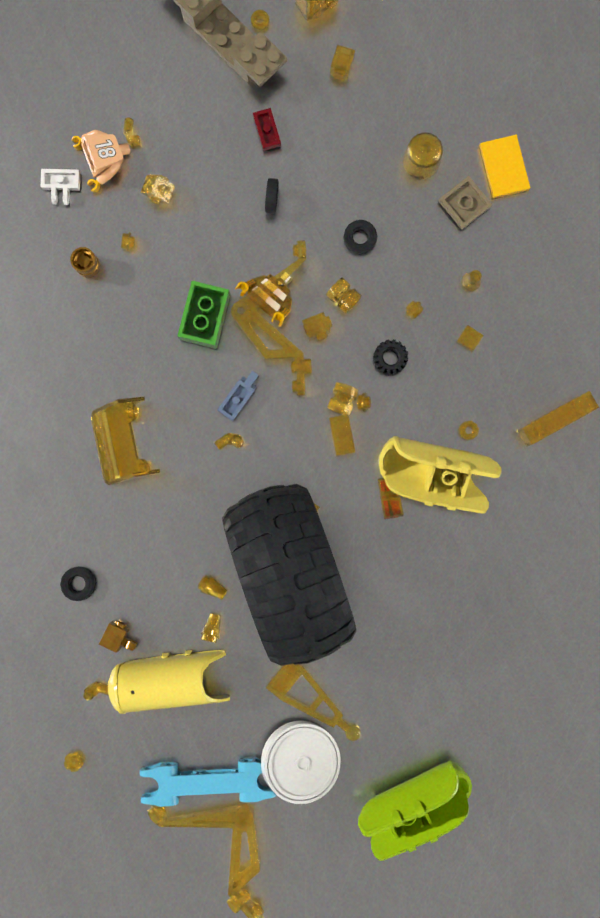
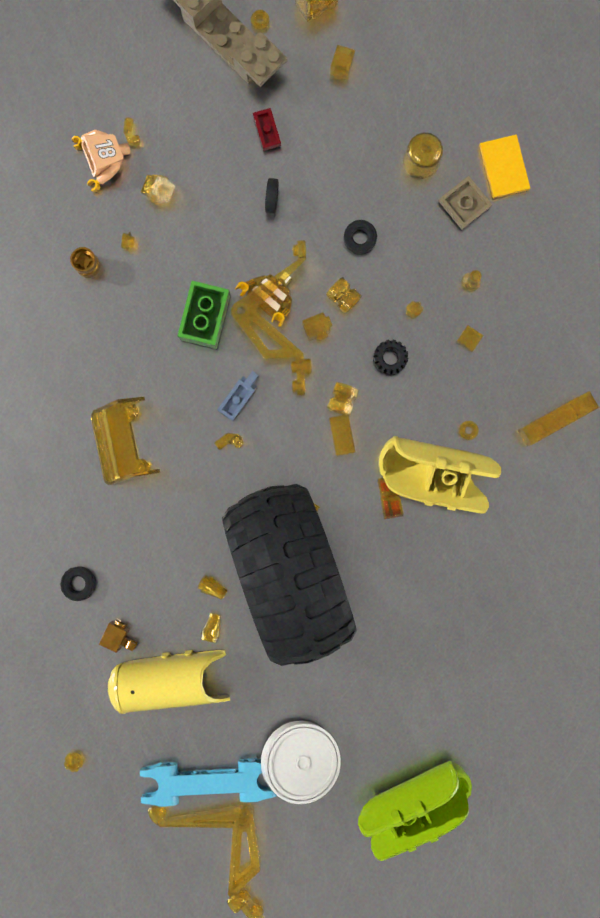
white hinge [40,169,81,205] -> none
clear yellow arm [83,682,109,700] -> none
clear yellow plate [266,664,361,741] -> none
clear yellow plate [357,393,371,412] -> none

